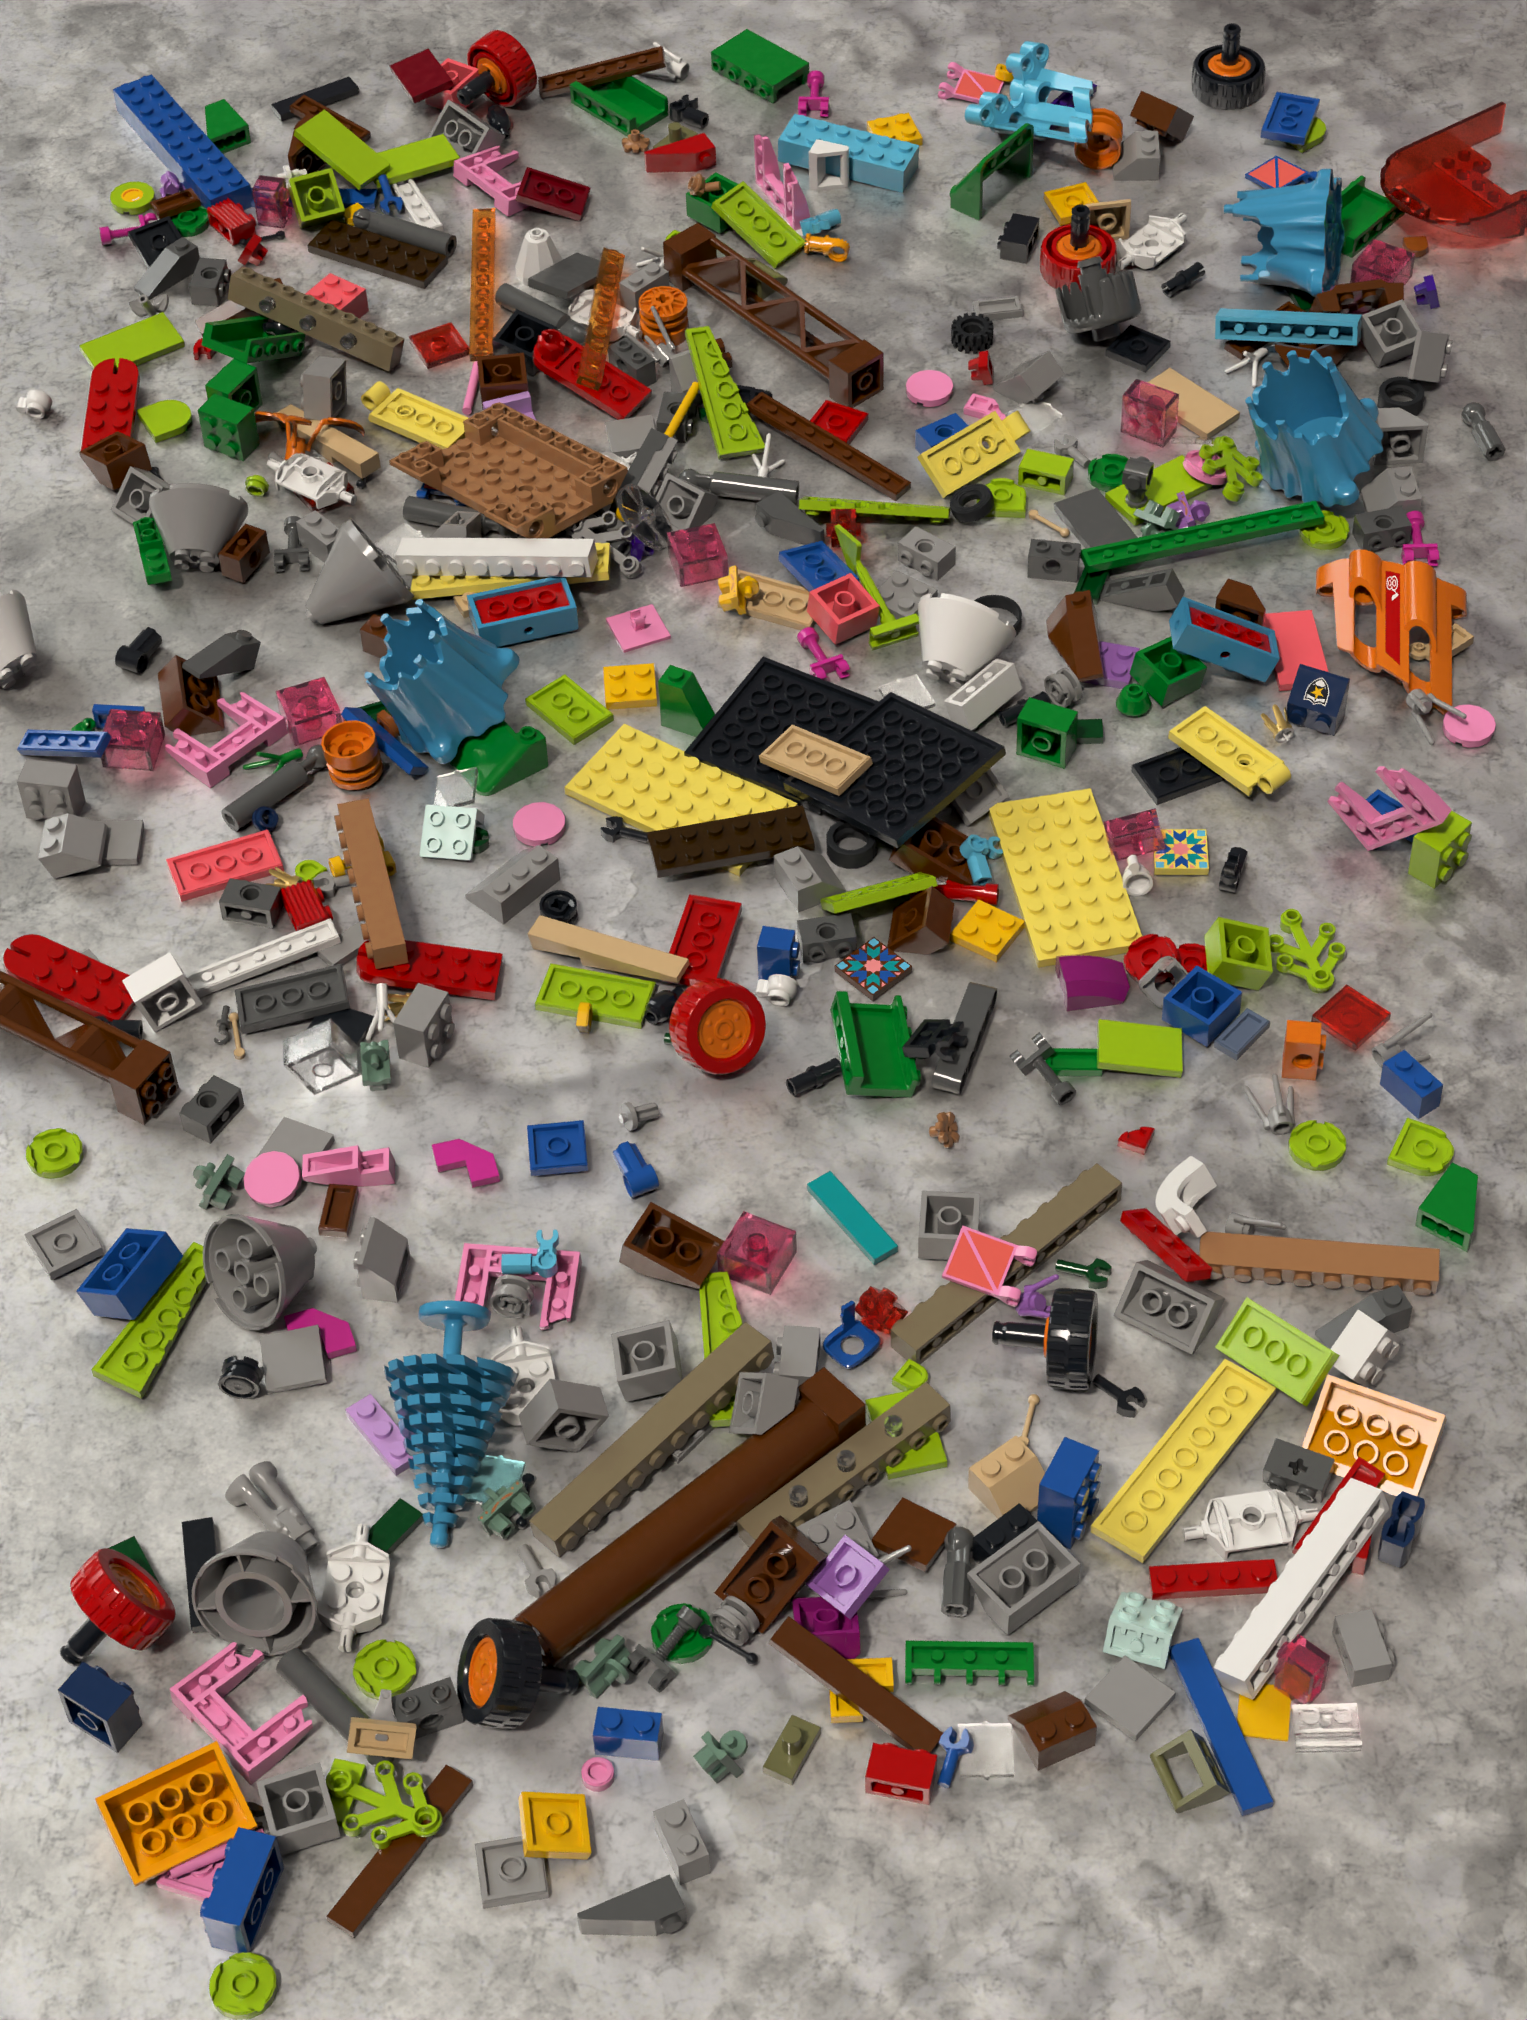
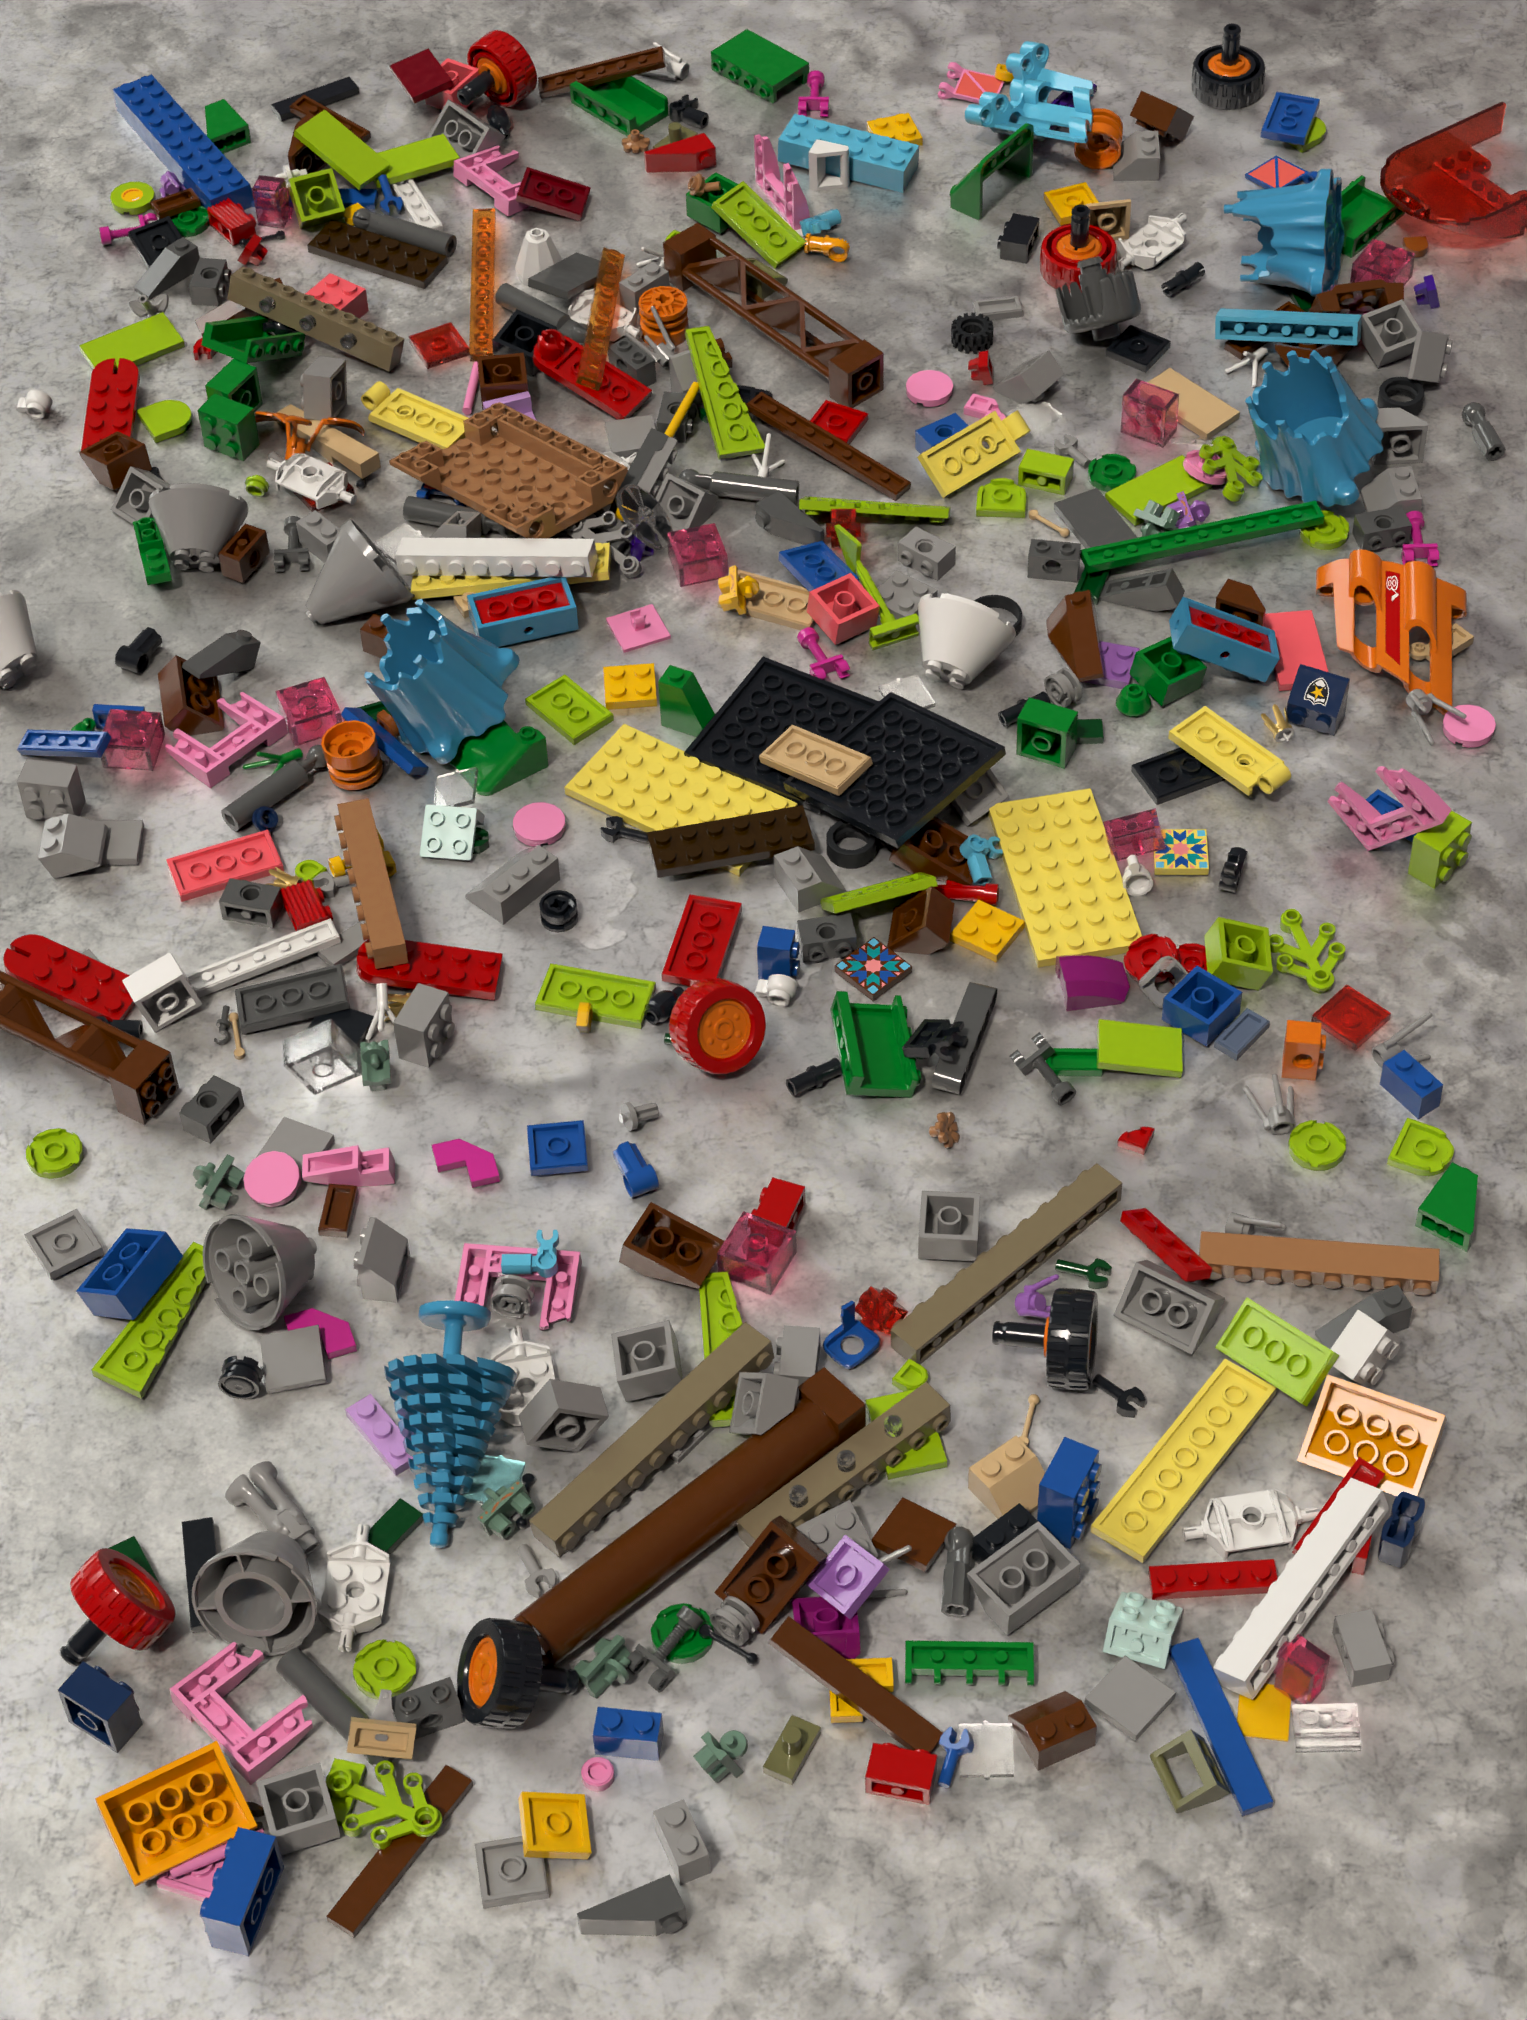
lime tile [209,1952,277,2020] -> none
tan slope [528,915,690,983] -> none
teal tile [807,1171,898,1265] -> none
flag [942,1225,1037,1307] -> none
white brick [944,658,1022,731] -> none
black tyre [950,484,994,522] -> none
dark grey connector [1122,457,1154,509] -> none
white arch [1155,1156,1217,1238] -> none
dark grey brick [1263,1438,1335,1503] -> none
none -> red brick [749,1177,806,1248]

